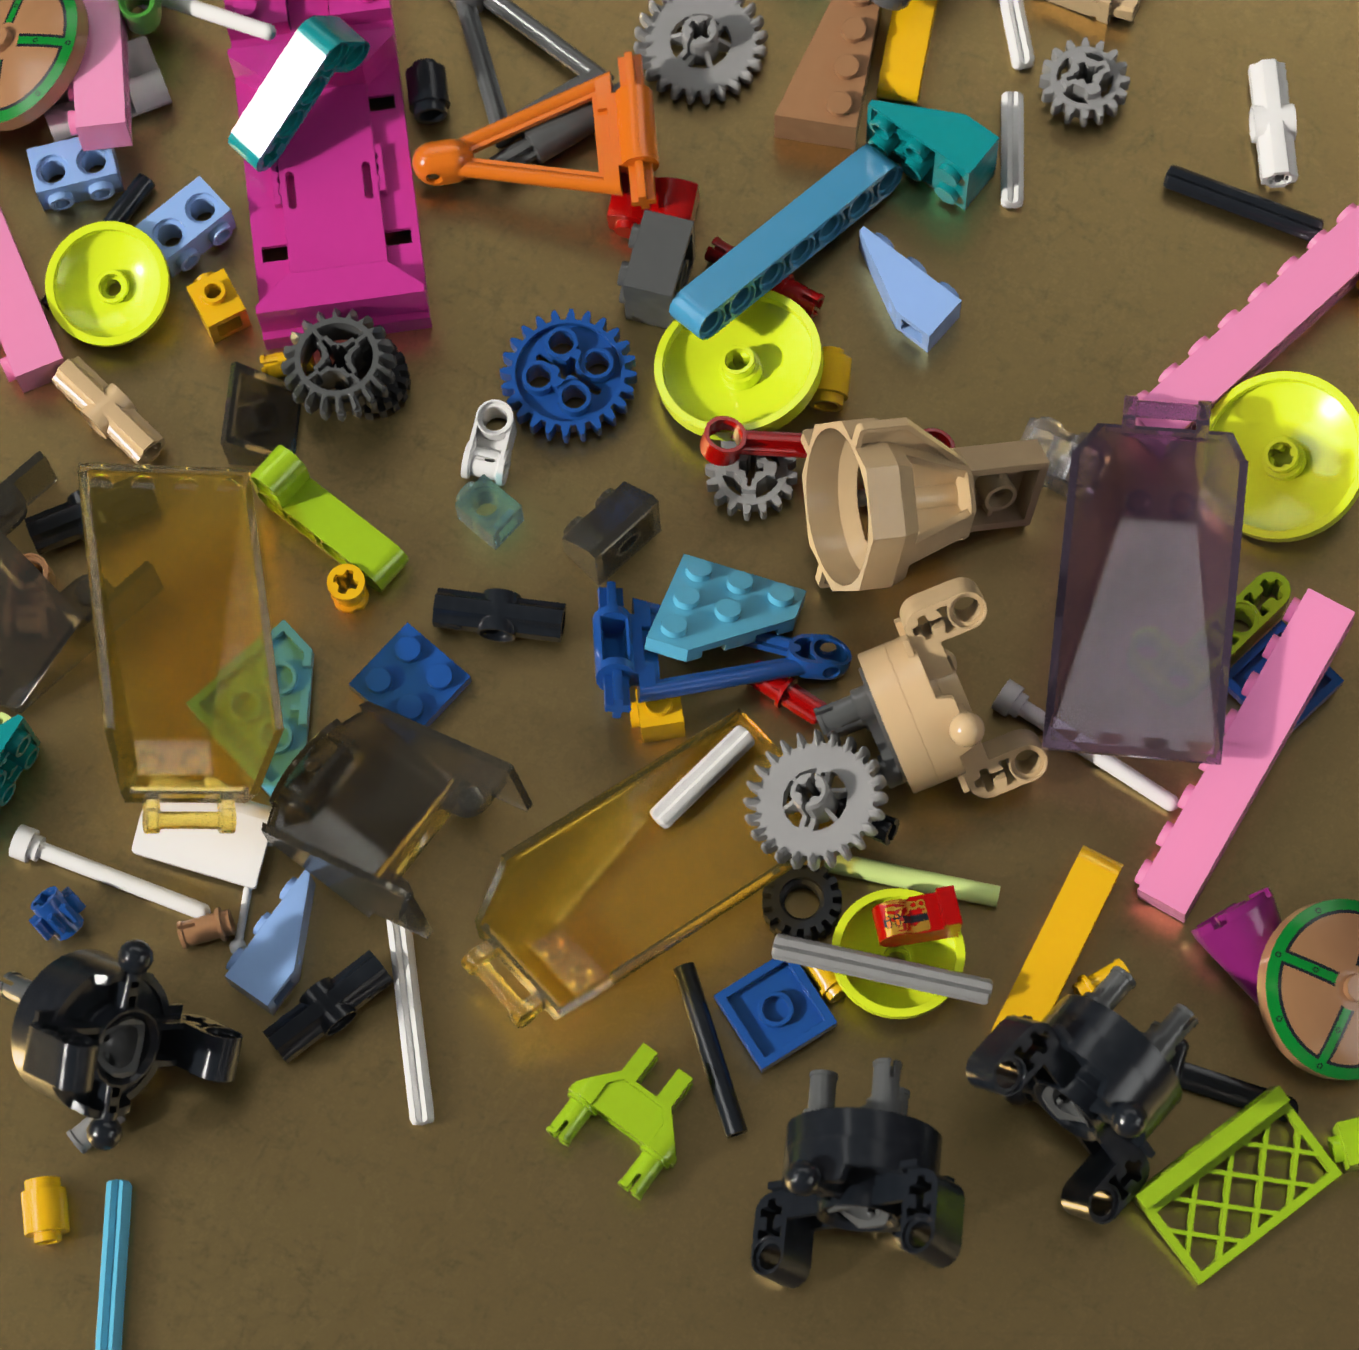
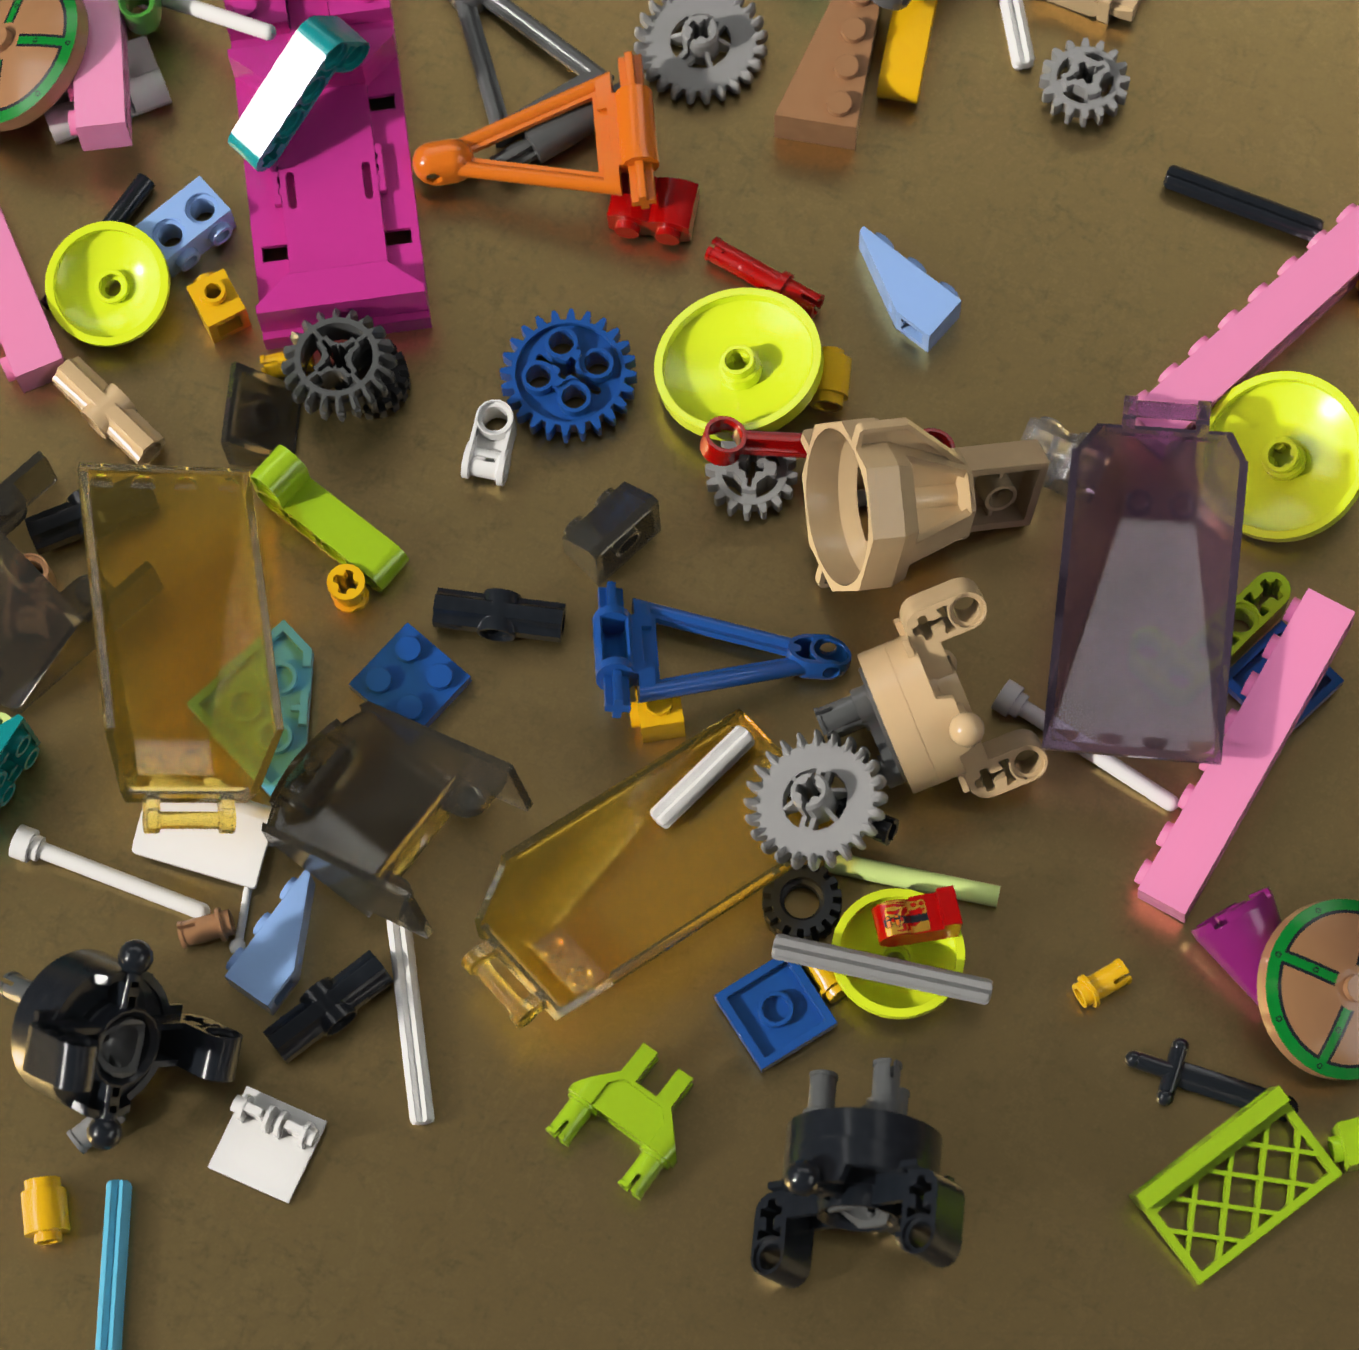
light blue brick [26,137,124,211] -> none
blue gear [29,886,86,941] -> none
black brick [405,58,450,123] -> none
clear light blue brick [455,474,524,550] -> none
dark grey brick [617,210,696,329] -> none
medium azure plate [644,554,807,662] -> none
dark azure beam [669,144,903,340] -> none
black piece [673,962,748,1138] -> none
red axle [748,659,827,725] -> none
teal slope [866,100,1000,210] -> none
black piece [966,966,1199,1225] -> none
yellow beam [991,845,1124,1032] -> none
white axle [1001,91,1024,209] -> none
white piece [1248,59,1298,188] -> none
none -> white hinge [207,1086,328,1204]

